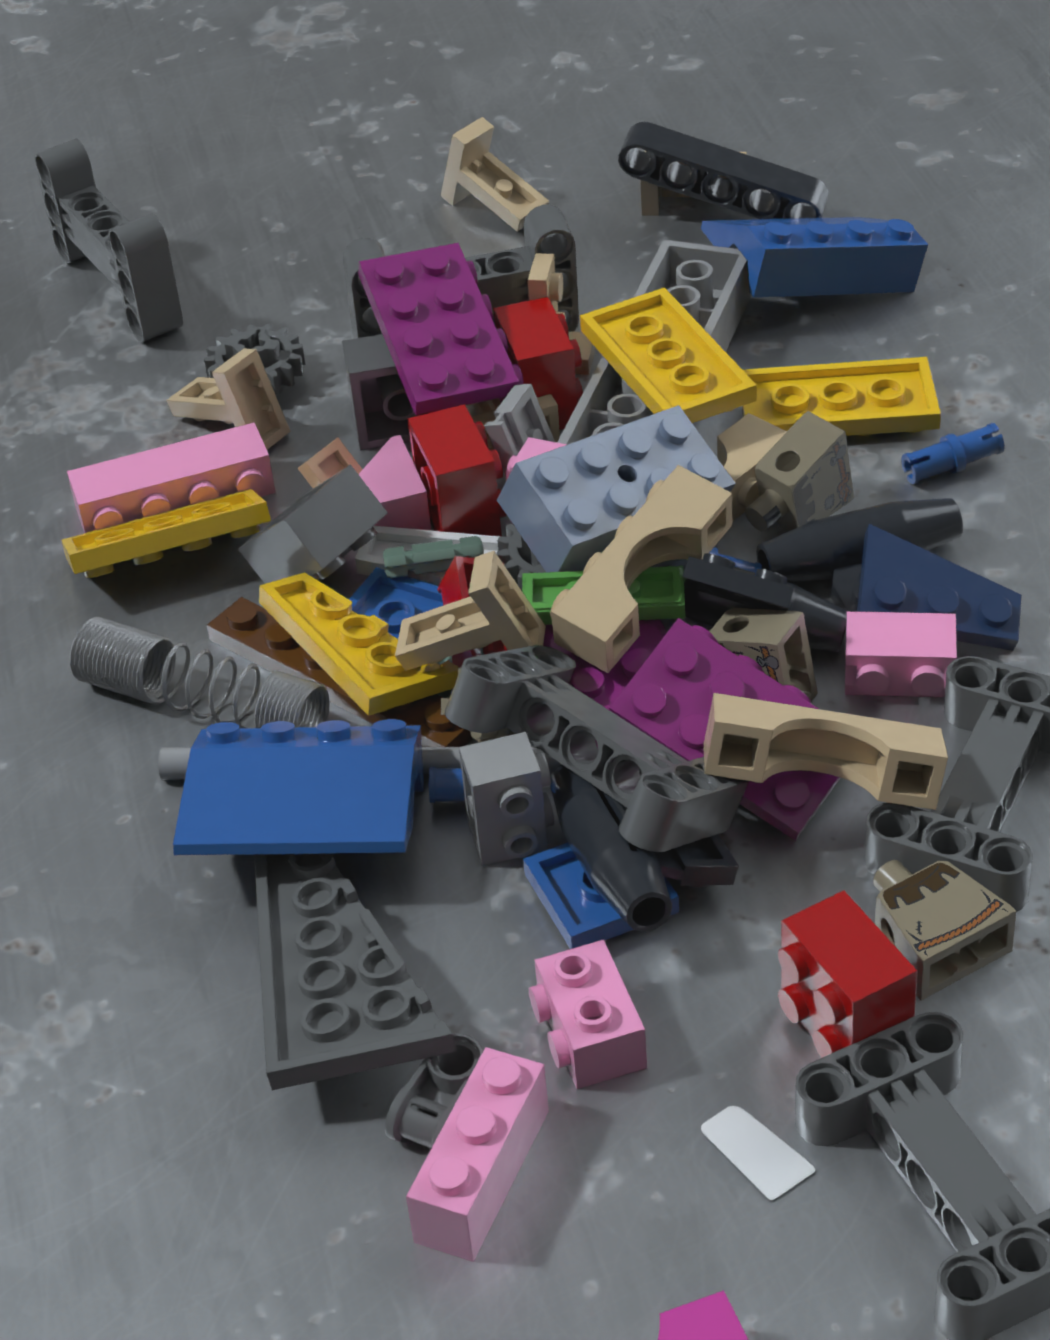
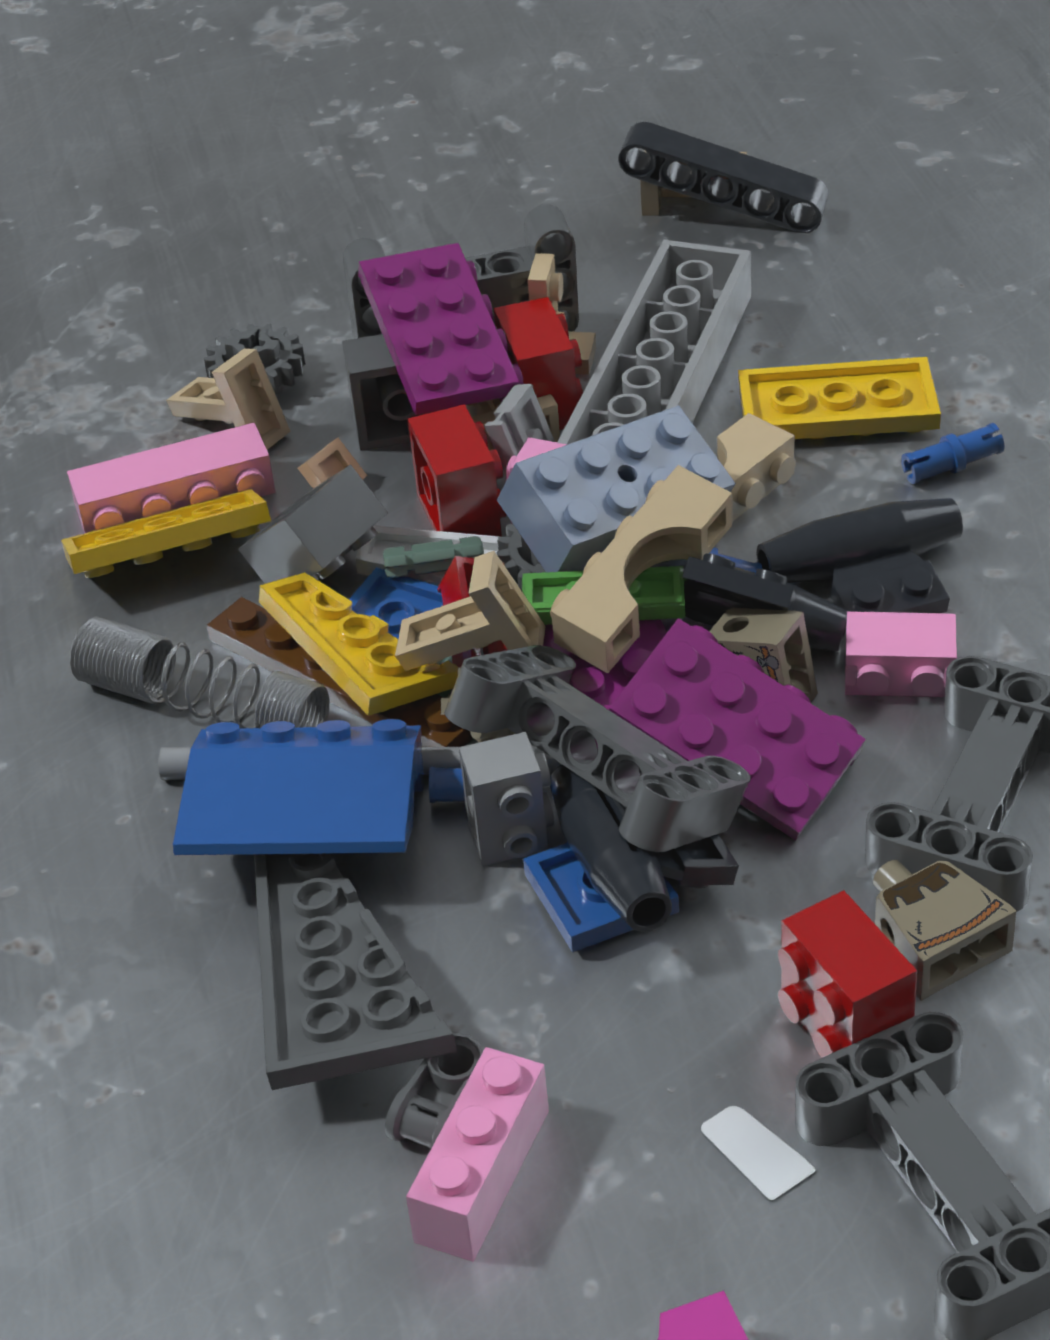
dark grey beam [35,138,183,343] -> none
bright pink slope [359,435,431,530] -> none
tan bracket [441,117,549,232] -> none
bright pink brick [528,940,647,1089] -> none
yellow plate [580,287,757,423] -> none
blue piece [701,217,928,298] -> none
tan arch [704,693,948,810] -> none
dark tan torso [745,411,854,532] -> none
dark blue wing [857,524,1022,651] -> none

